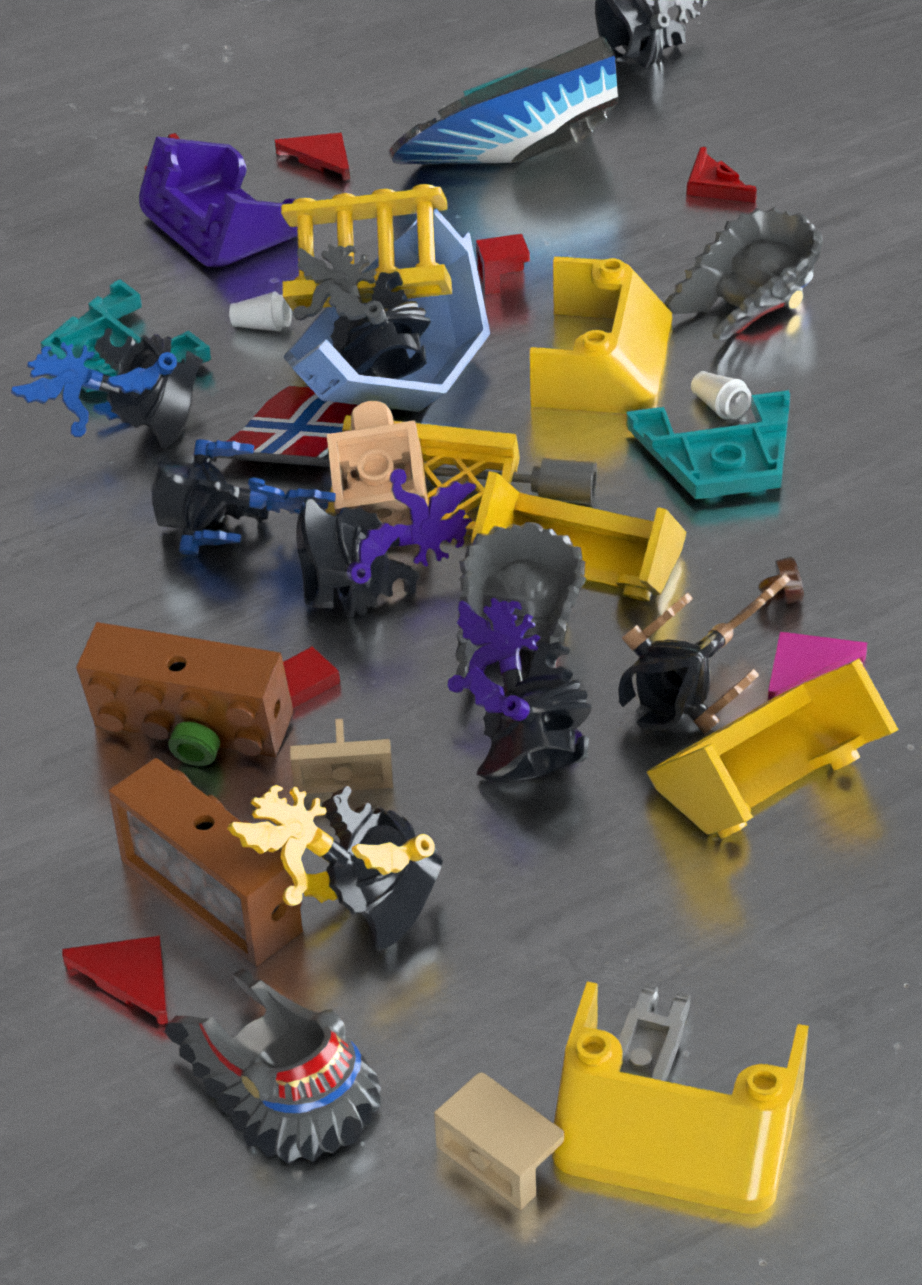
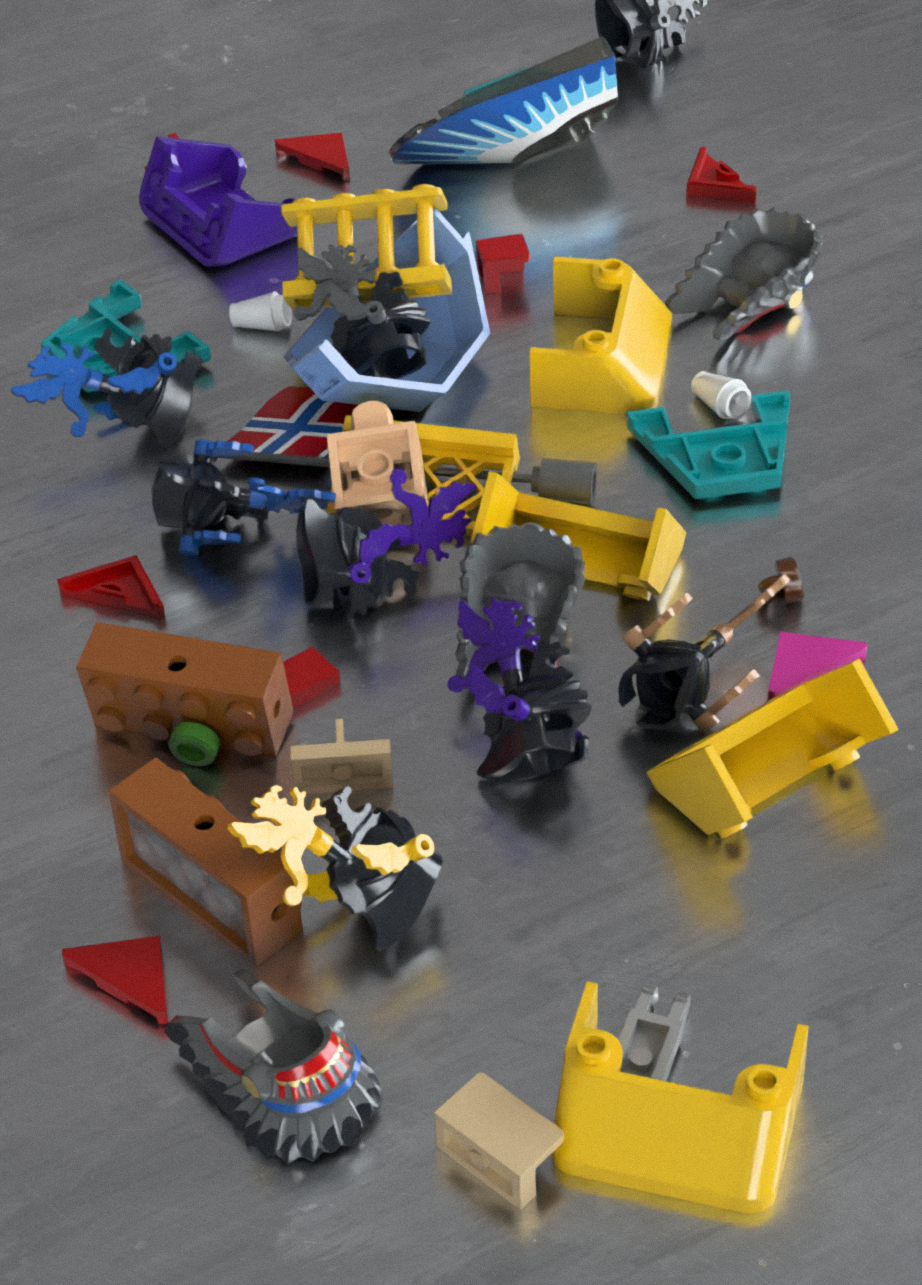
none -> red tile [57,555,165,619]

